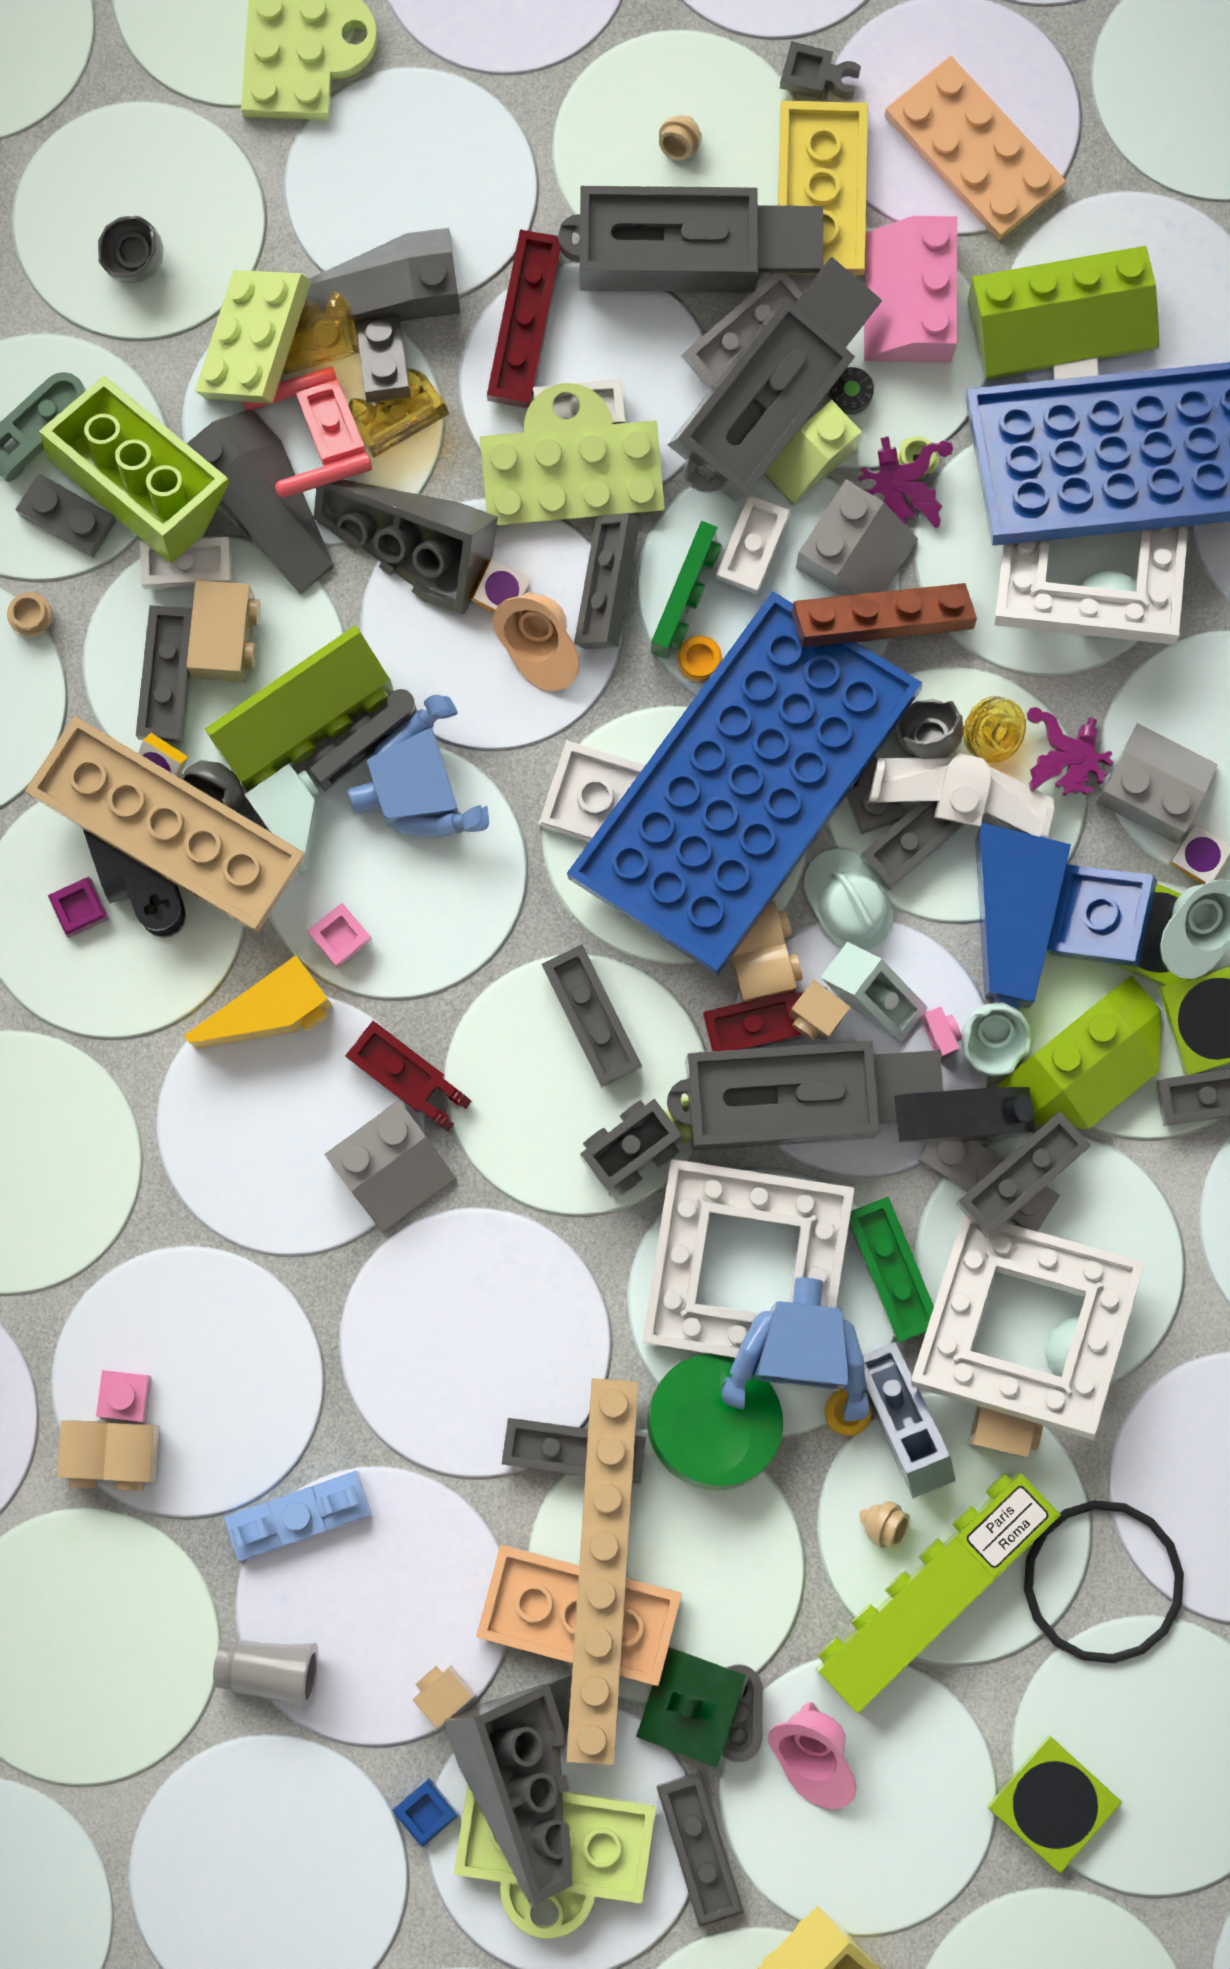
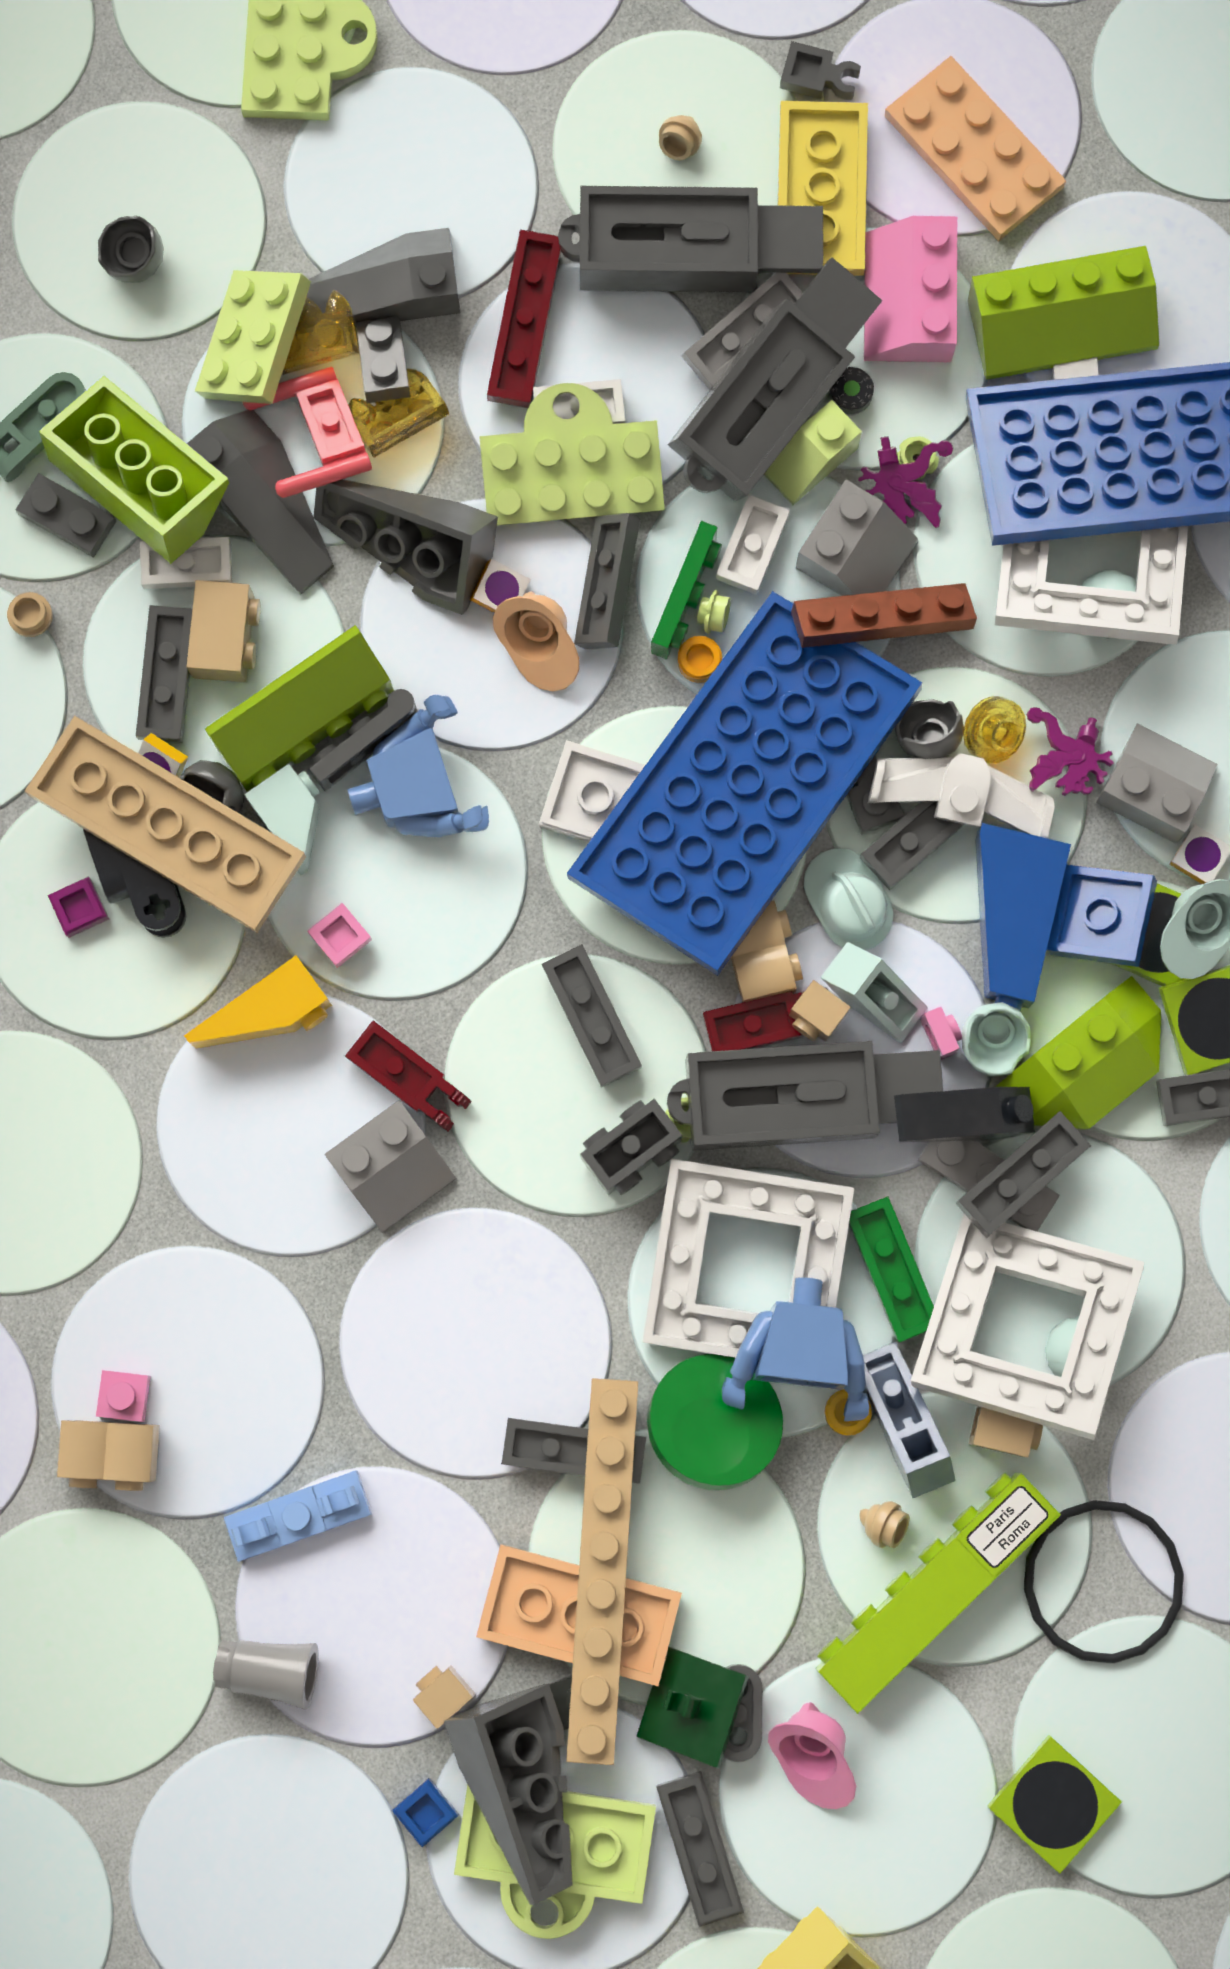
none -> yellowish green plate [697,590,731,634]

